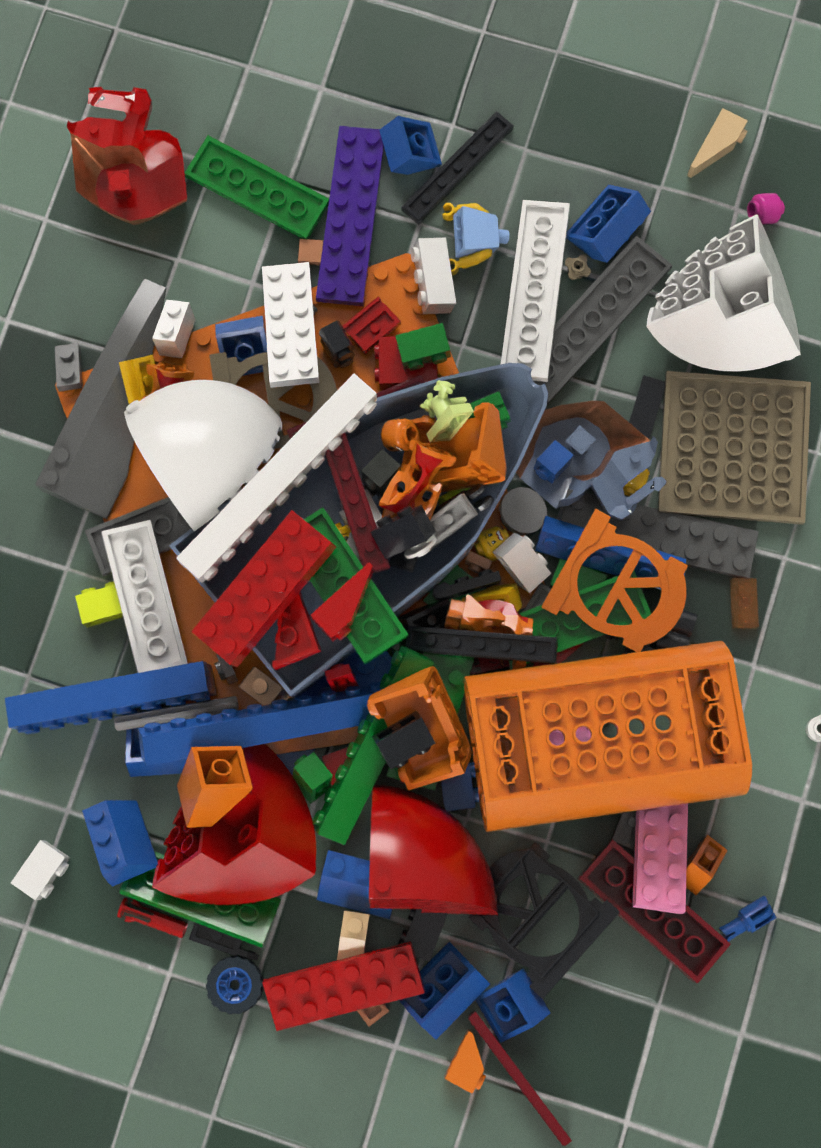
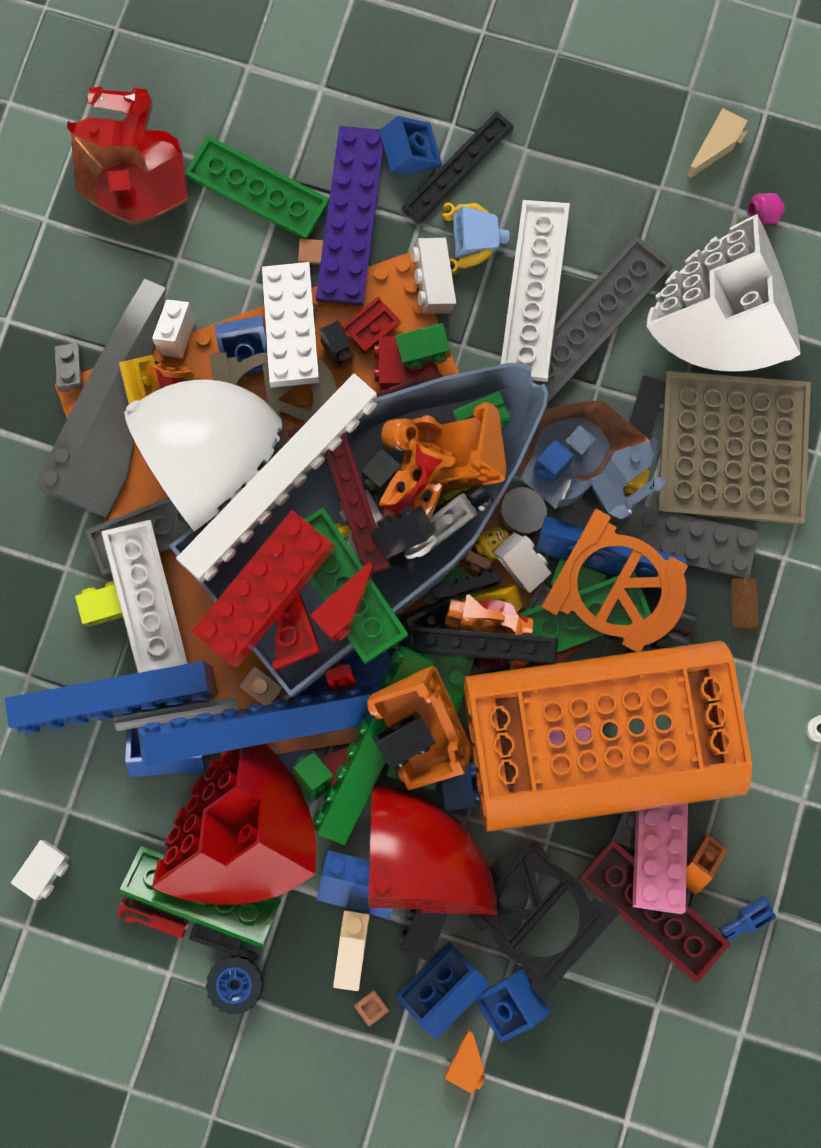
blue slope [82,800,158,887] -> none
orange slope [177,746,253,828] -> none
dark grey plate [214,654,238,685] -> none
red plate [262,941,425,1031] -> none
yellowish green piece [420,380,474,442] -> none
dark red tile [468,1010,572,1146] -> none
dark tan plate [565,254,591,280] -> none
blue slope [566,184,651,263] -> none

